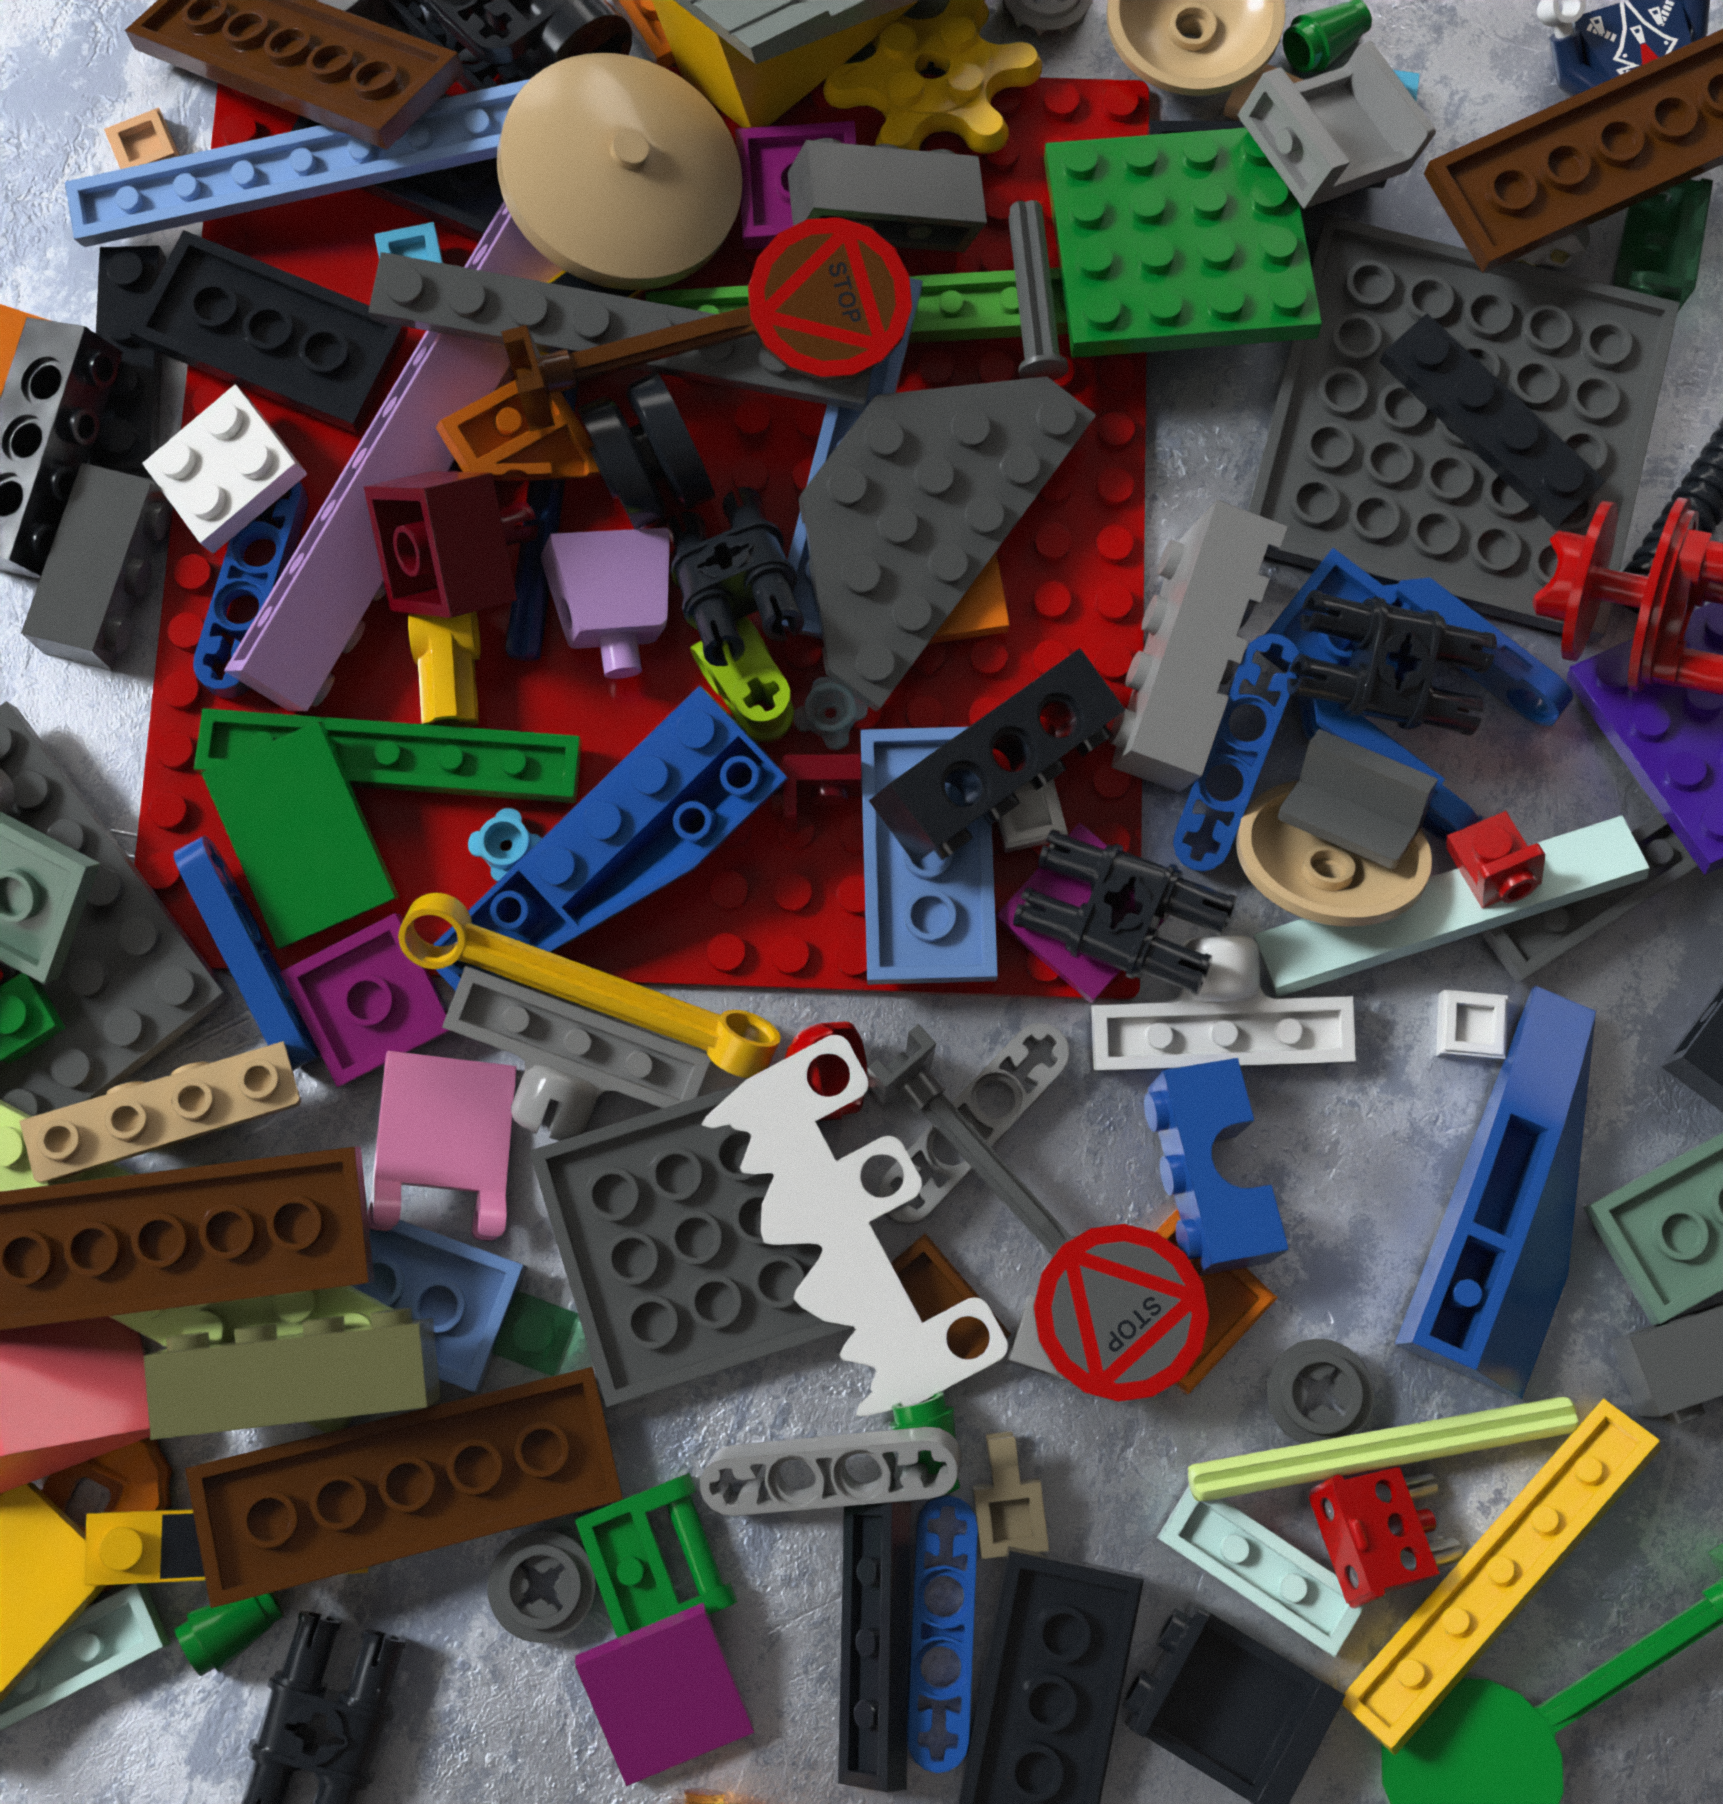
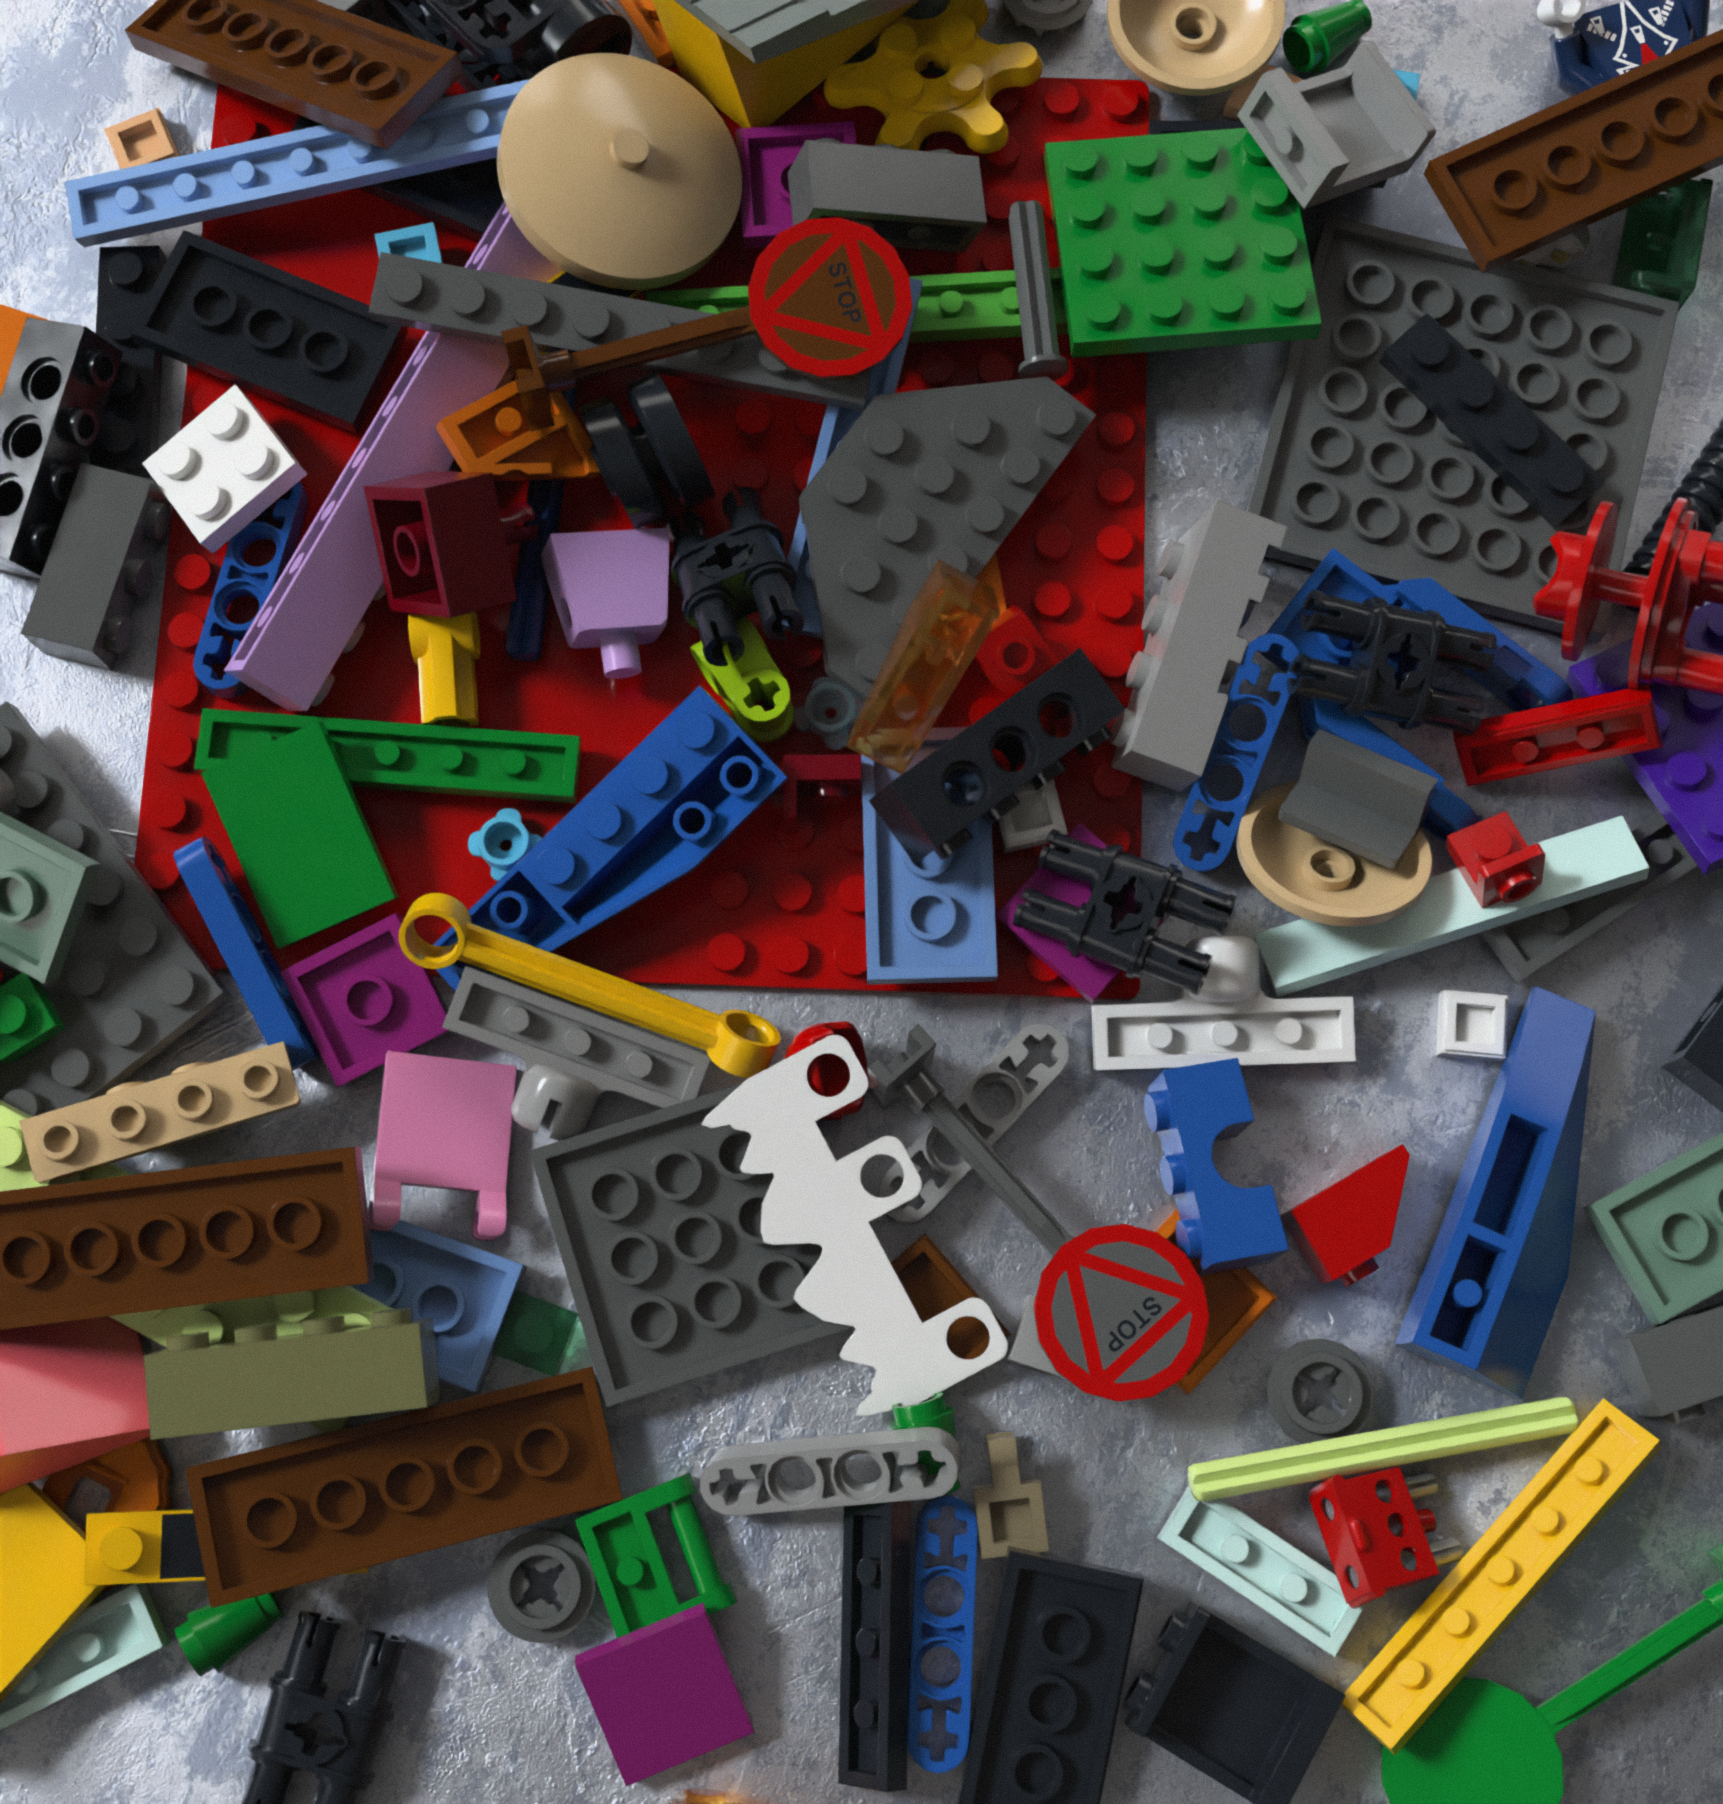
none -> clear orange slope [846,559,1001,775]
none -> red brick [962,605,1059,699]
none -> red slope [1280,1144,1410,1287]
none -> red tile [1453,684,1663,787]

